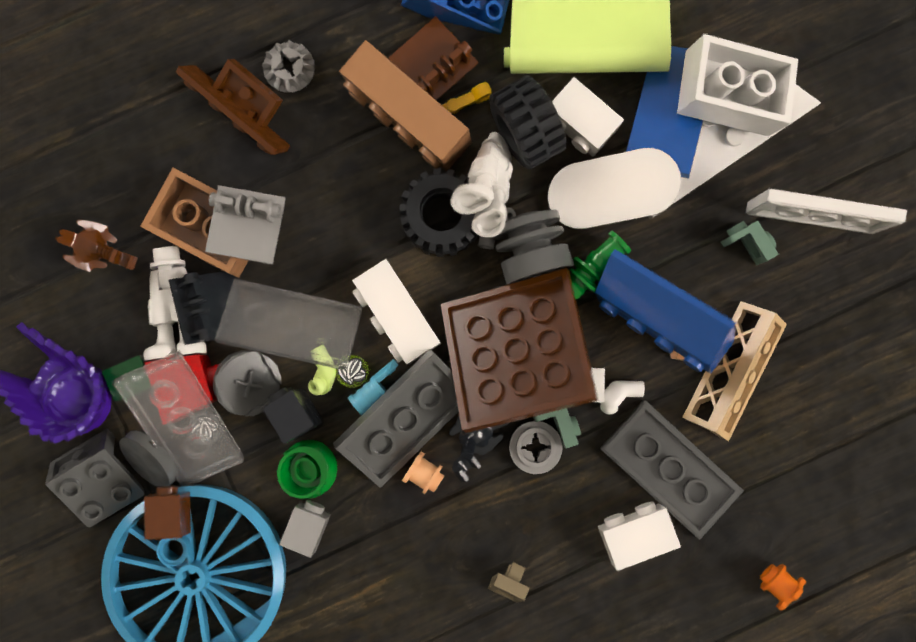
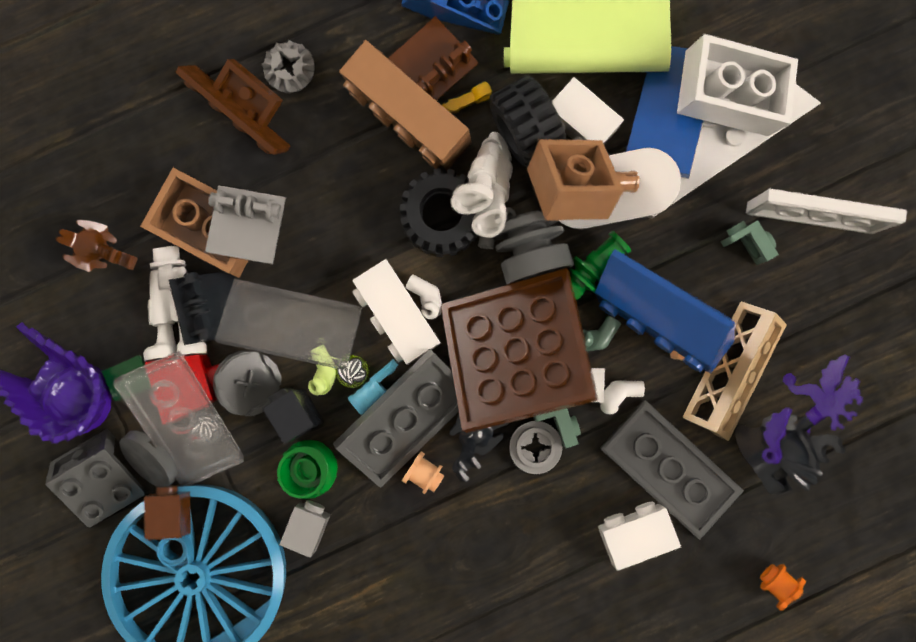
dark tan tile [488,562,529,603] -> none
none -> white arm [405,274,442,320]
none -> medium nougat brick [527,140,640,220]
none -> sand green arm [583,316,621,351]
none -> helmet [735,355,863,495]

